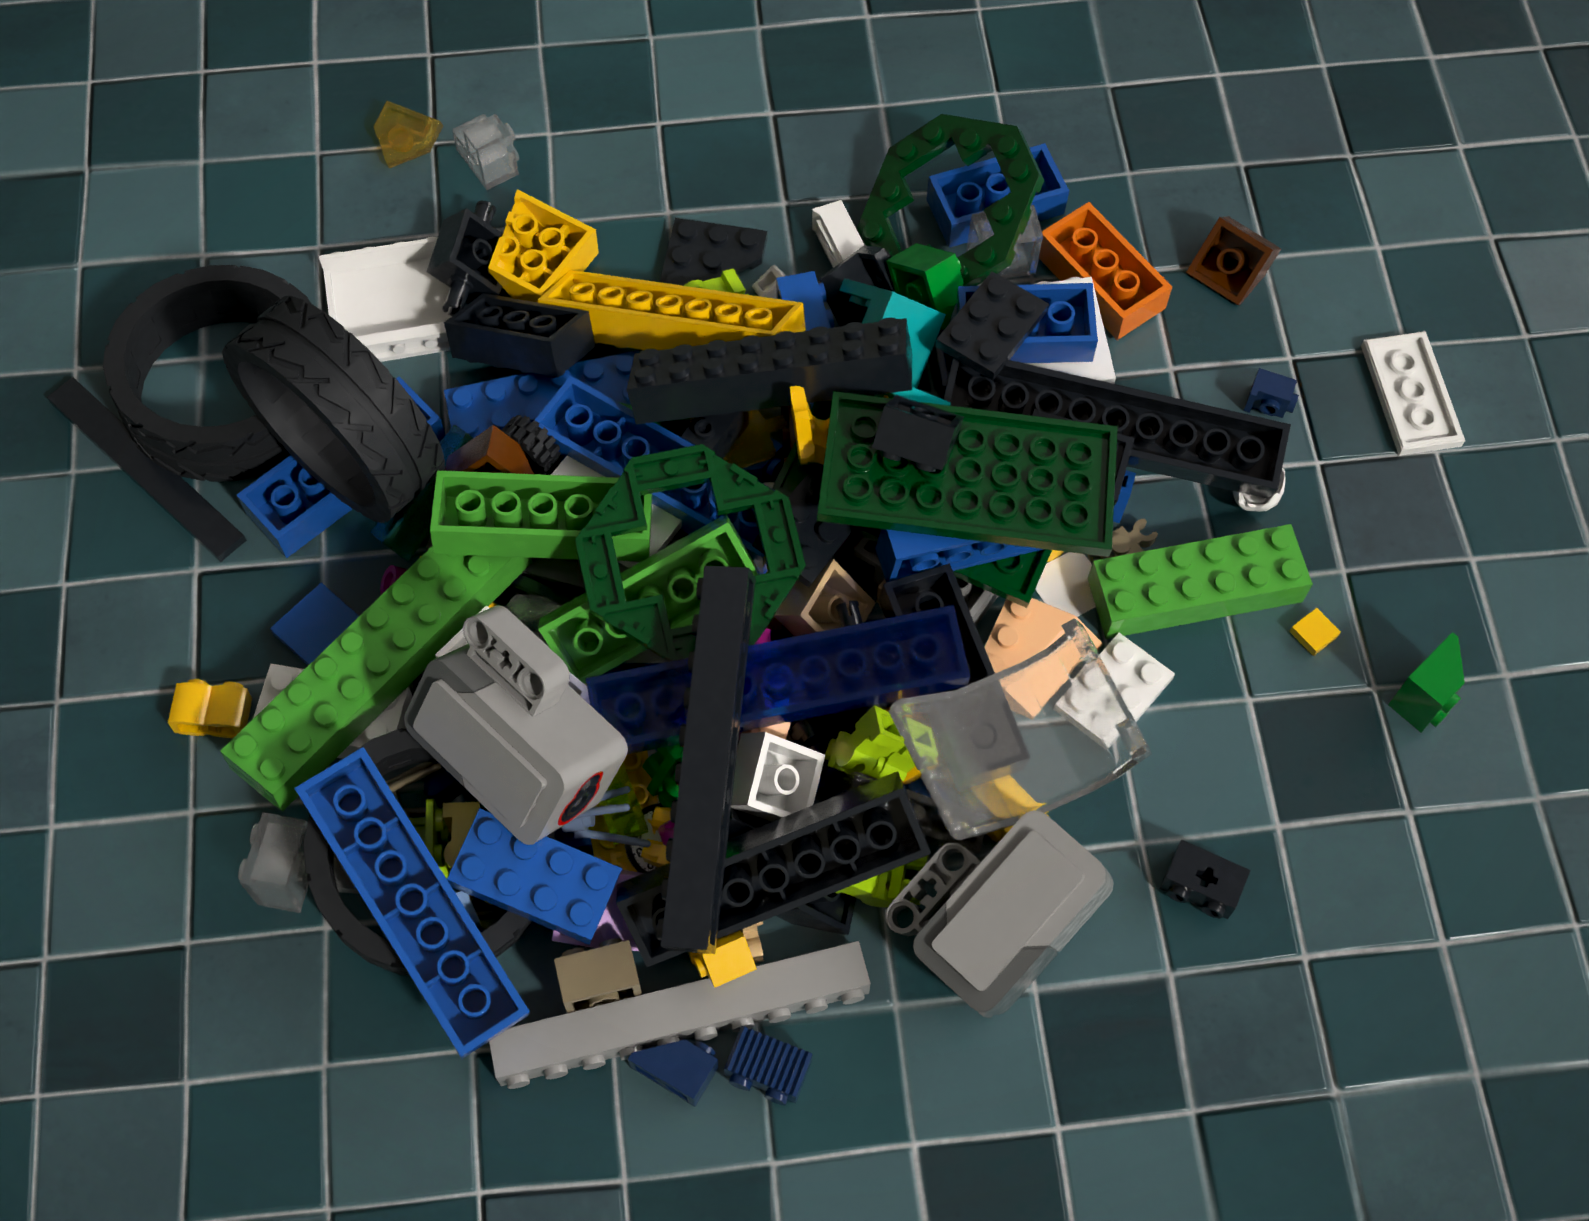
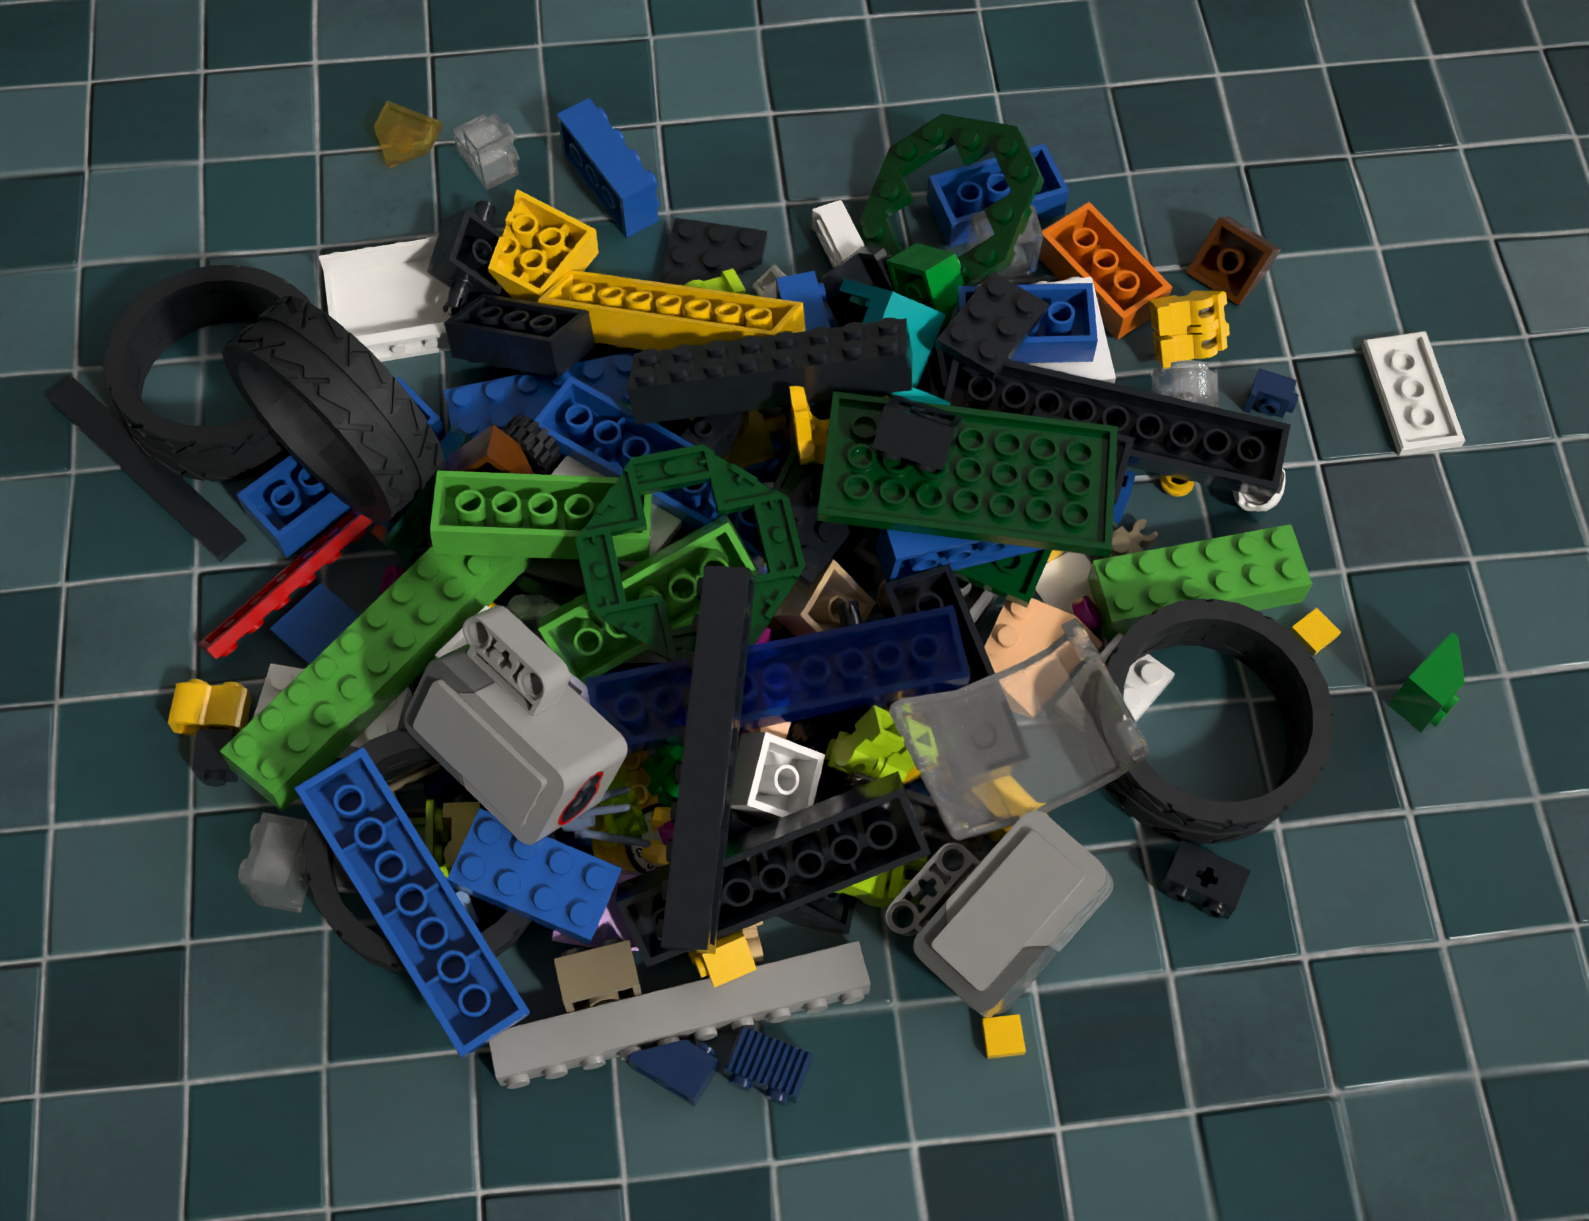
none -> black brick [192,729,238,787]
none -> red plate [198,509,373,659]
none -> blue brick [557,98,660,238]
none -> yellow tile [981,1014,1026,1059]
none -> magenta tile [1072,595,1102,631]
none -> black tyre [1084,599,1334,844]
none -> yellow hips [1149,290,1230,369]
none -> clear brick [1151,360,1219,408]
none -> yellow plate [1160,475,1194,497]

